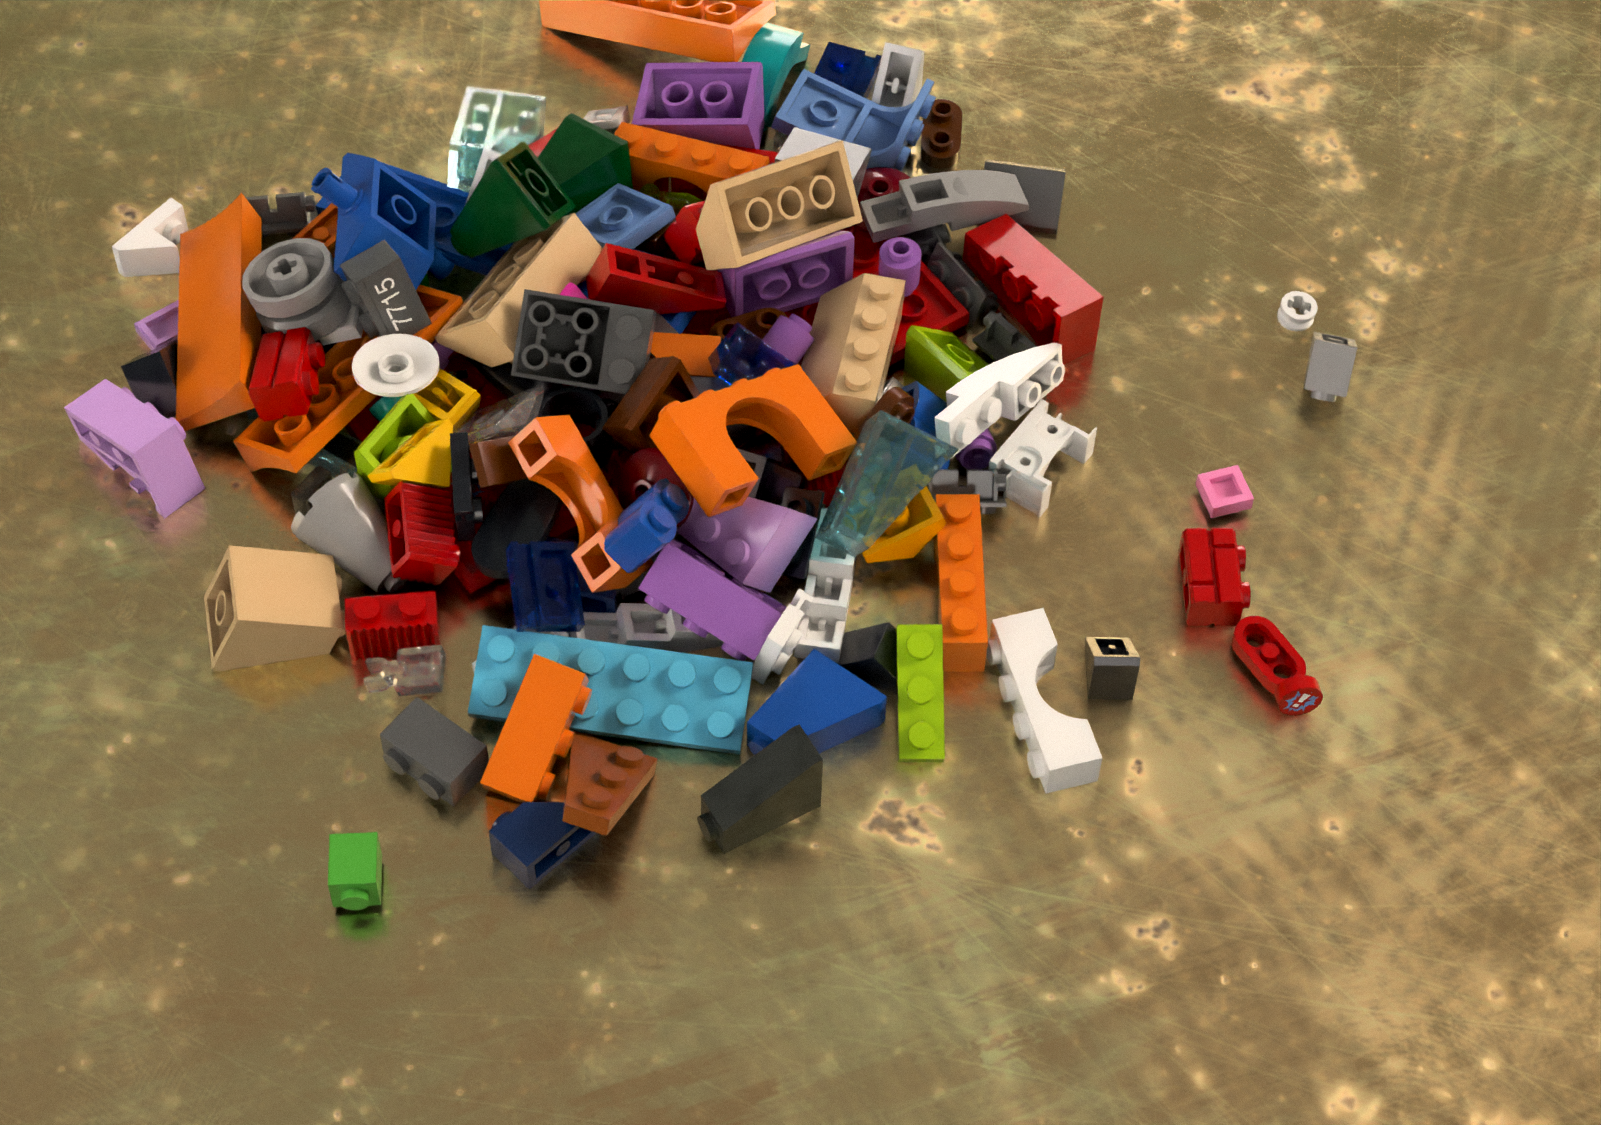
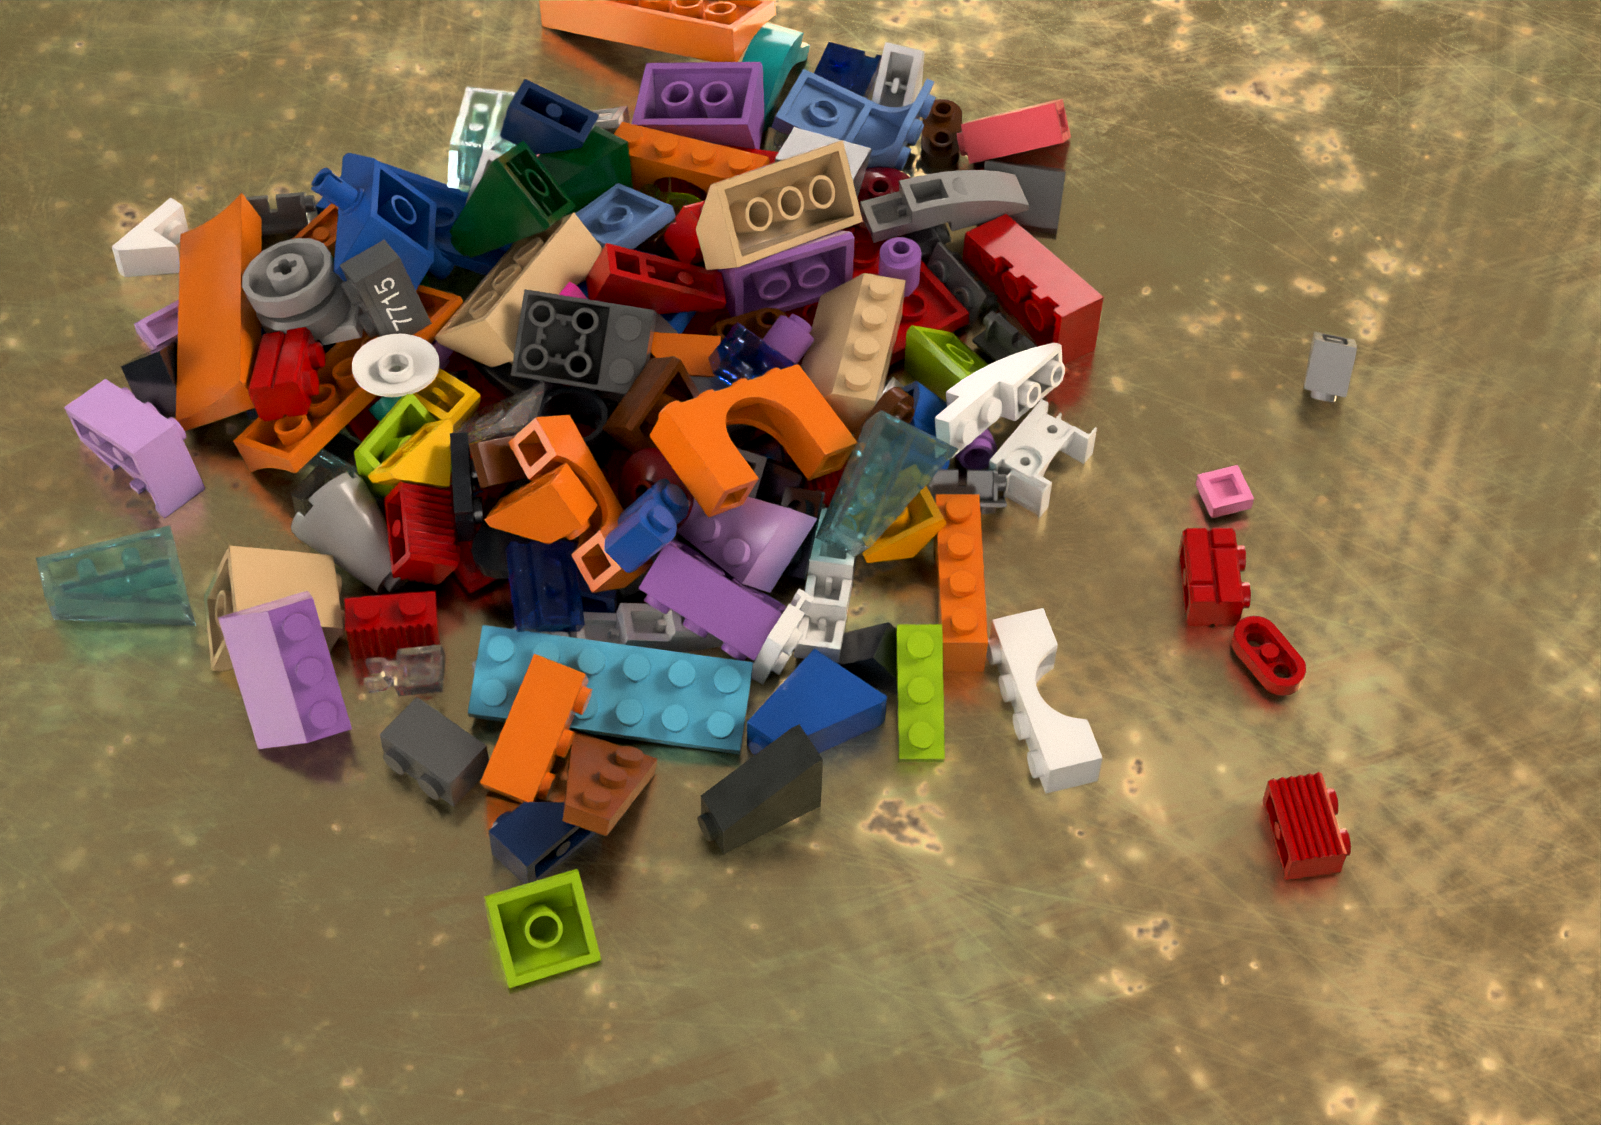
bright green brick [328,832,382,910] -> none
black slope [1085,637,1140,700] -> none
red tile [1274,675,1323,716] -> none
white bush [1277,291,1318,332] -> none
none -> clear light blue wedge [36,525,196,626]
none -> medium lavender slope [218,591,352,749]
none -> orange slope [484,463,598,544]
none -> lime slope [484,869,601,988]
none -> dark blue slope [499,79,599,155]
none -> coral slope [957,98,1071,164]
none -> red brick [1263,772,1351,880]

